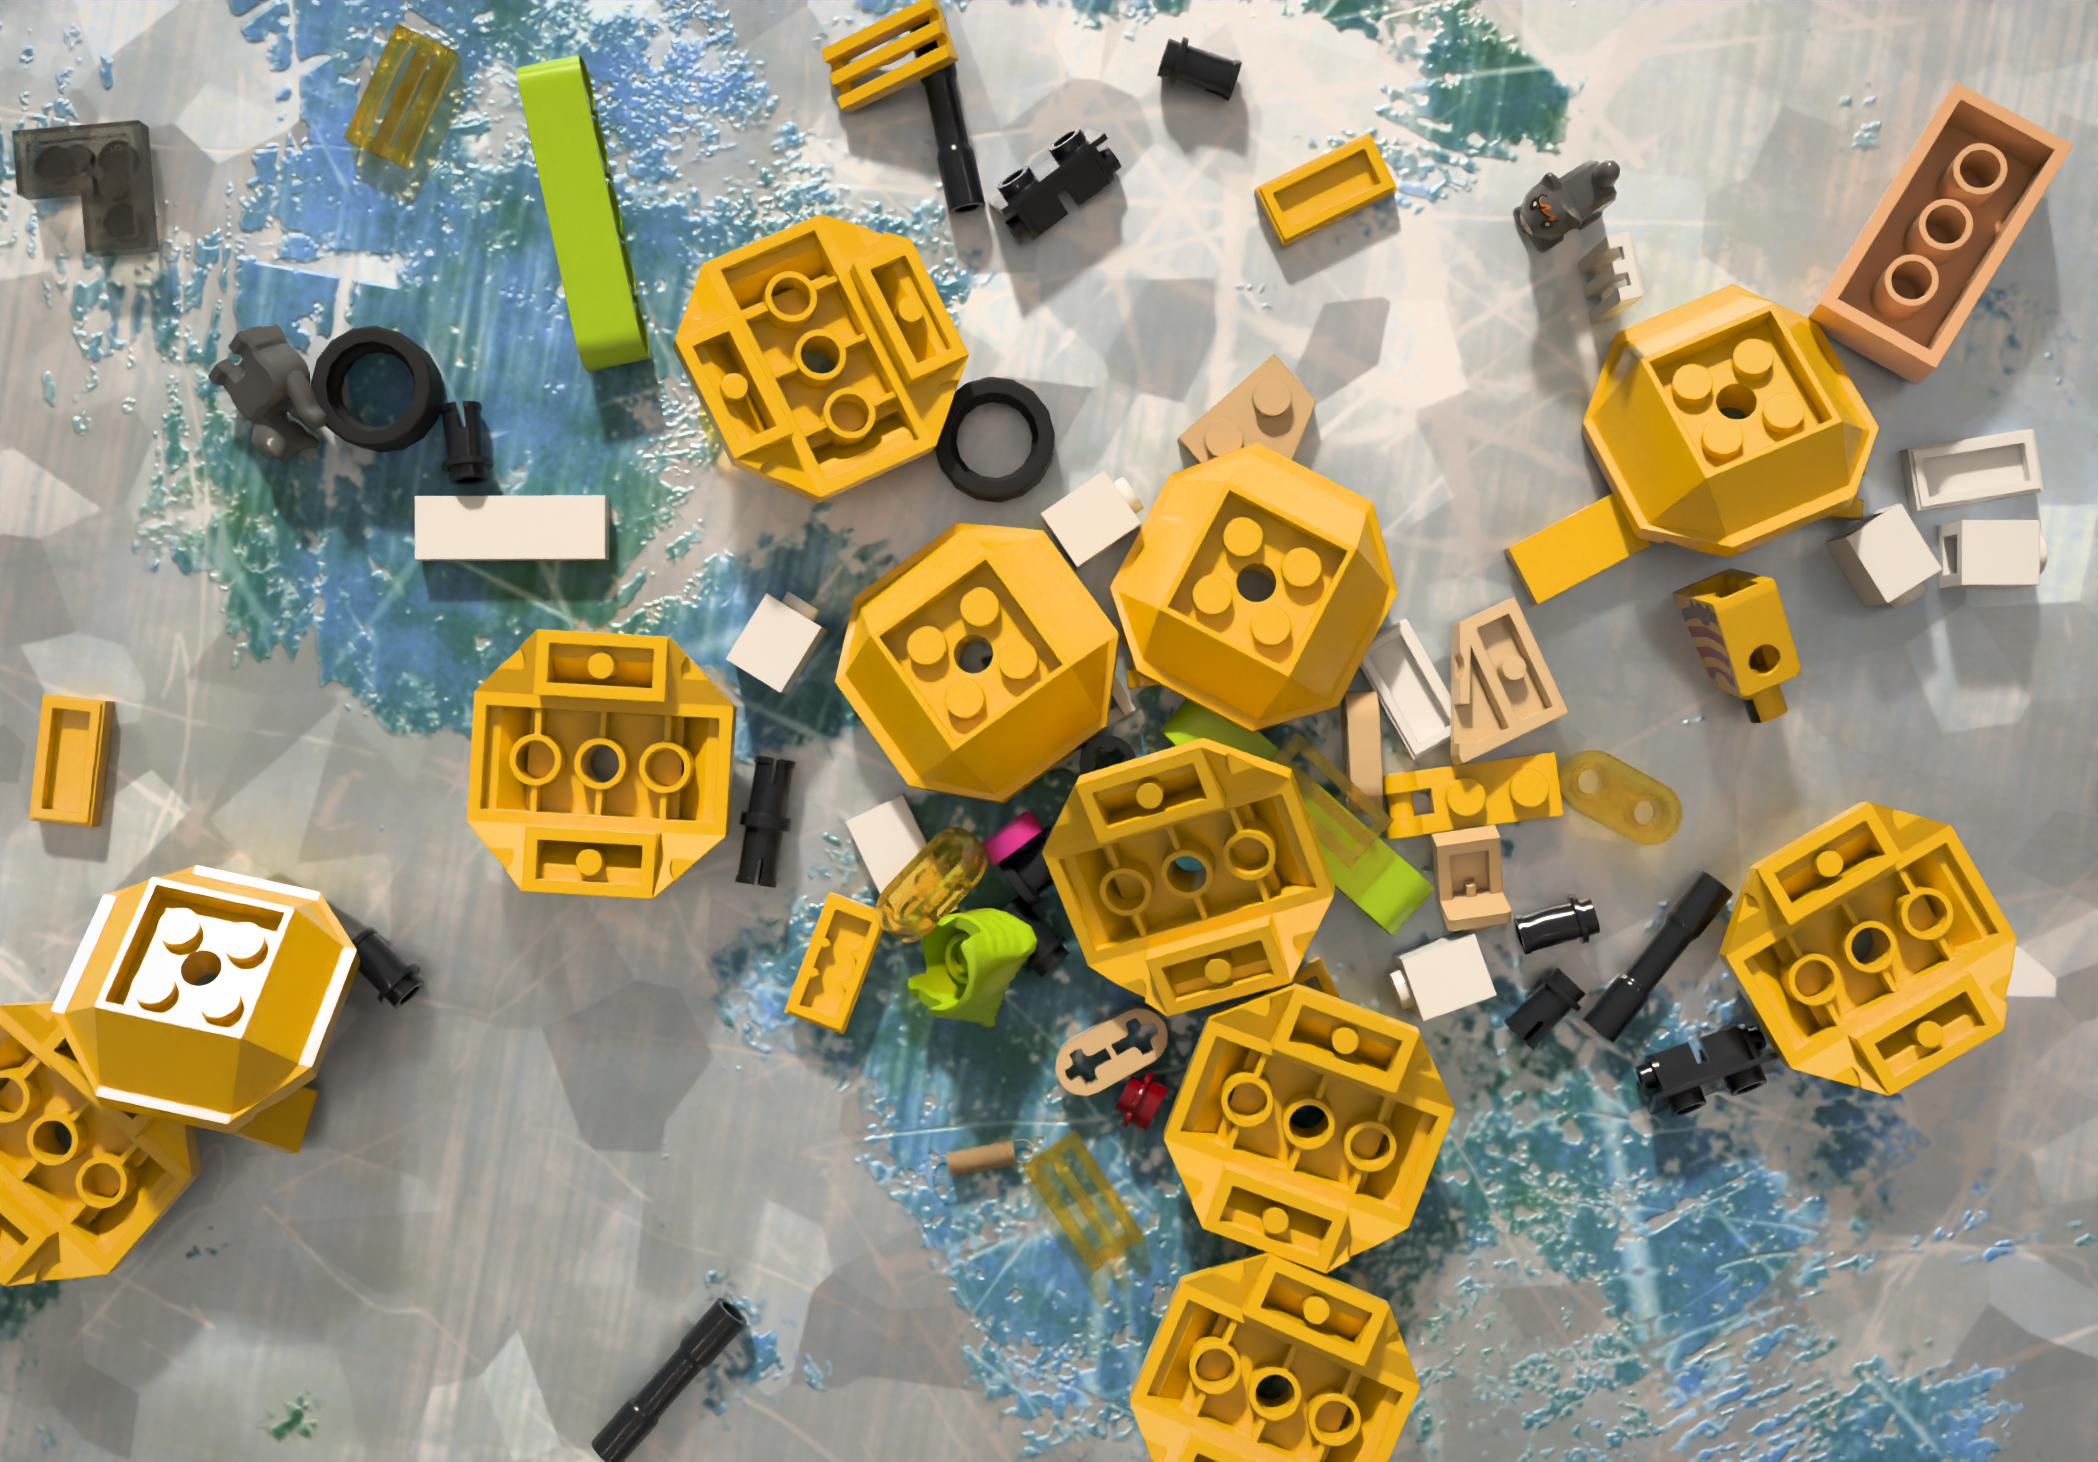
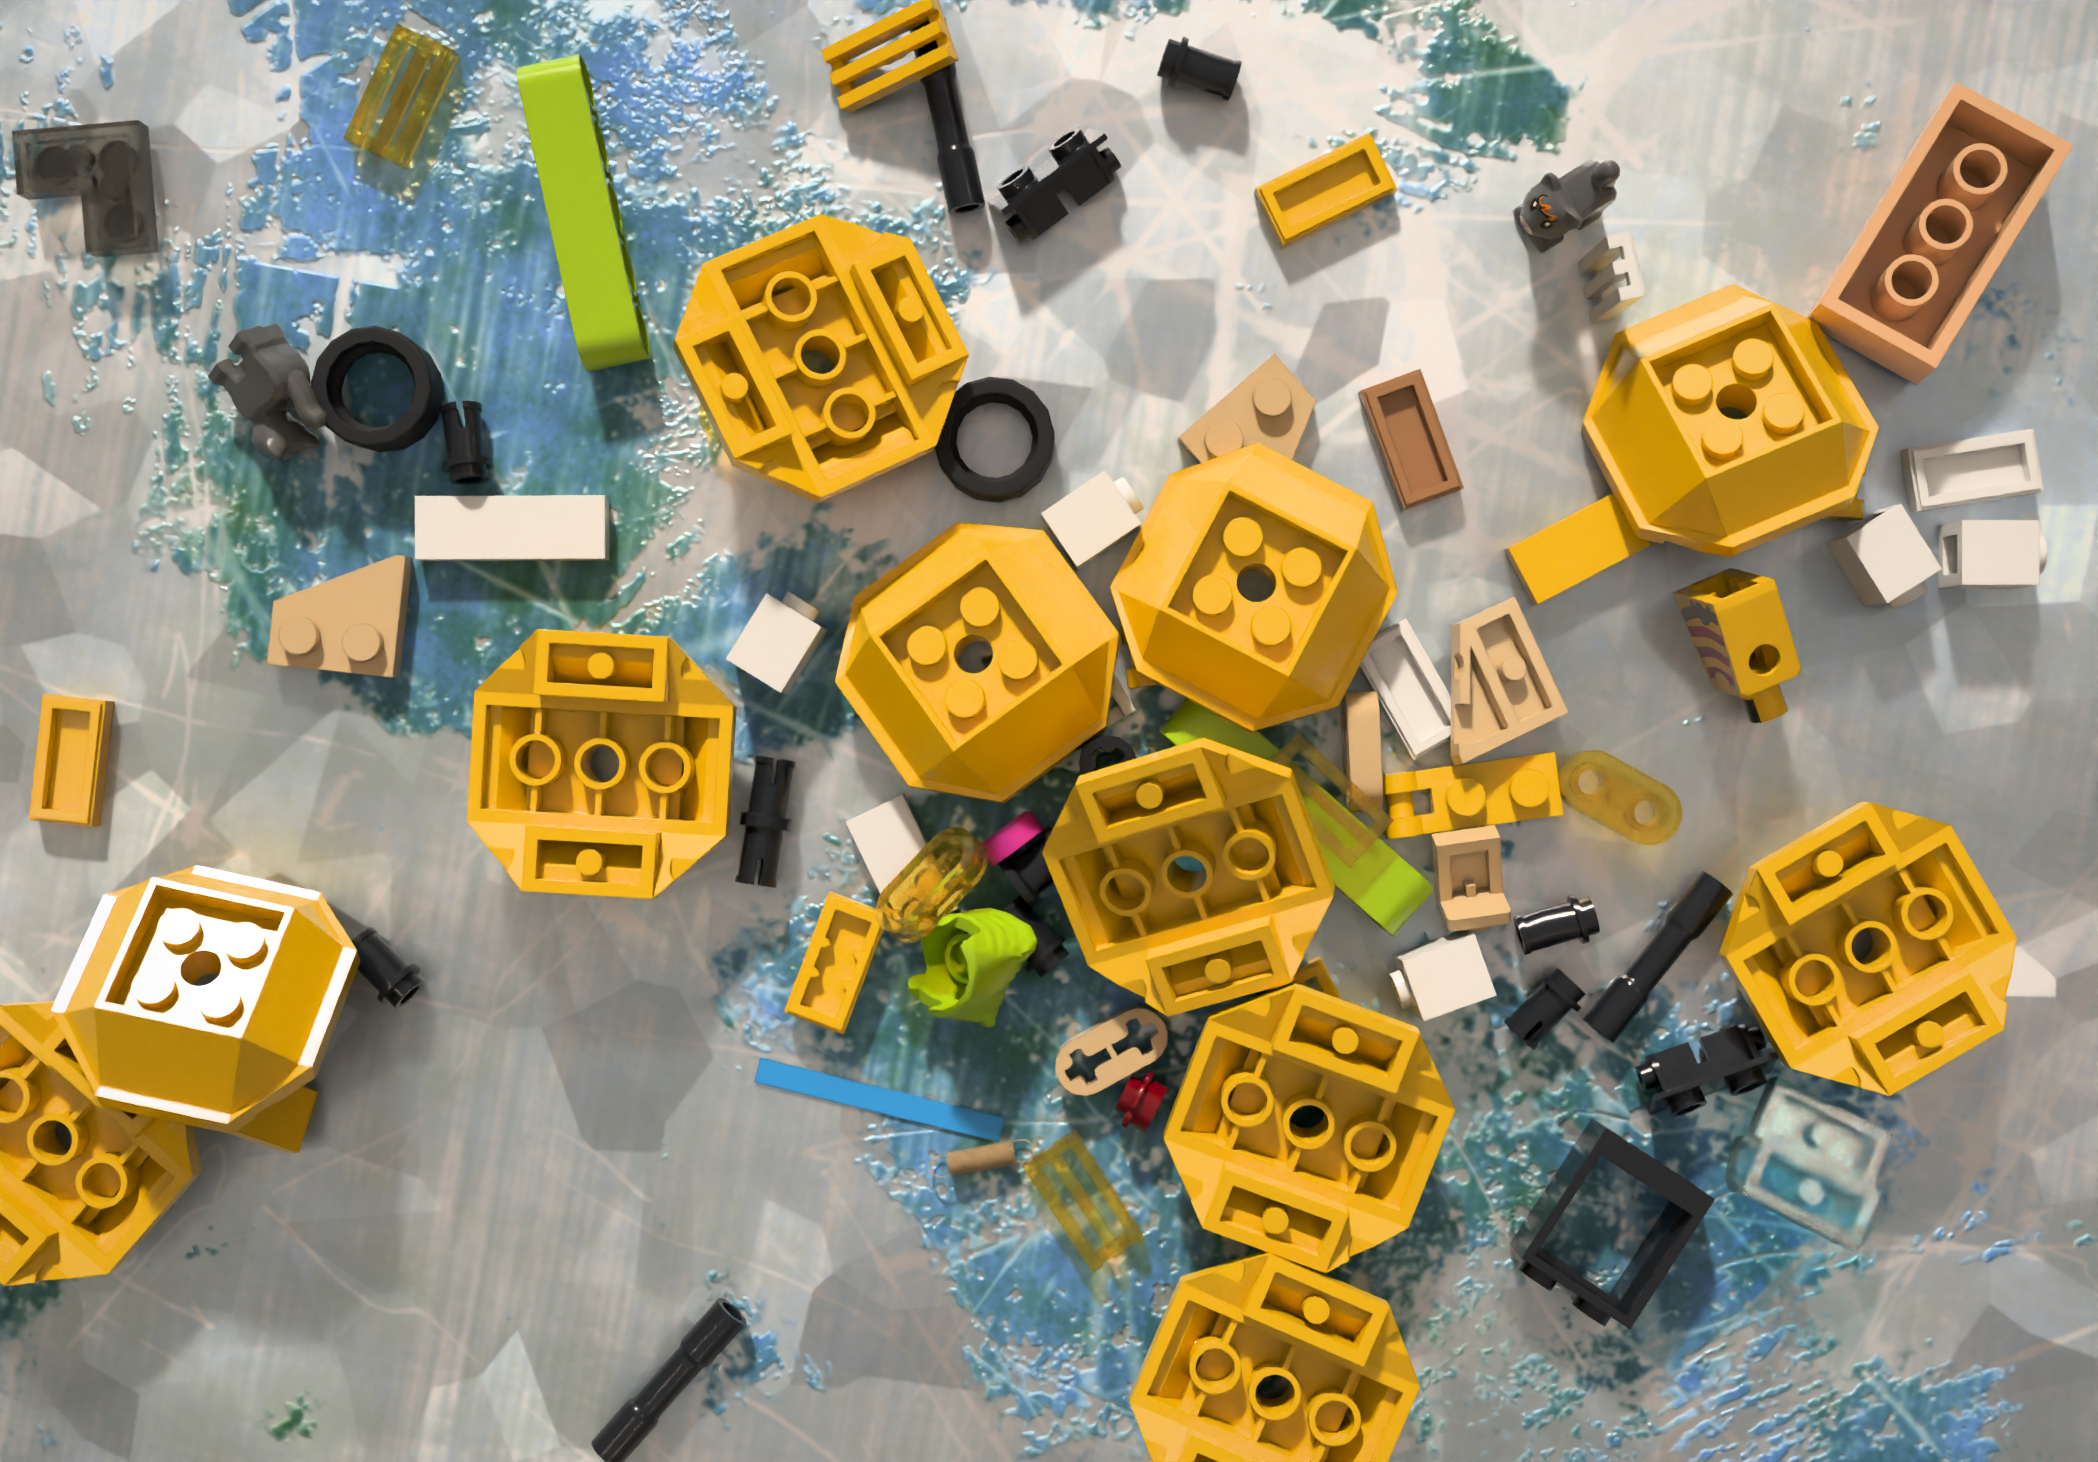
none -> tan wing [267,555,412,678]
none -> dark azure sticker [754,1058,1005,1142]
none -> medium nougat tile [1358,369,1464,512]
none -> black window [1509,1118,1715,1329]
none -> clear light blue brick [1726,1076,1893,1252]

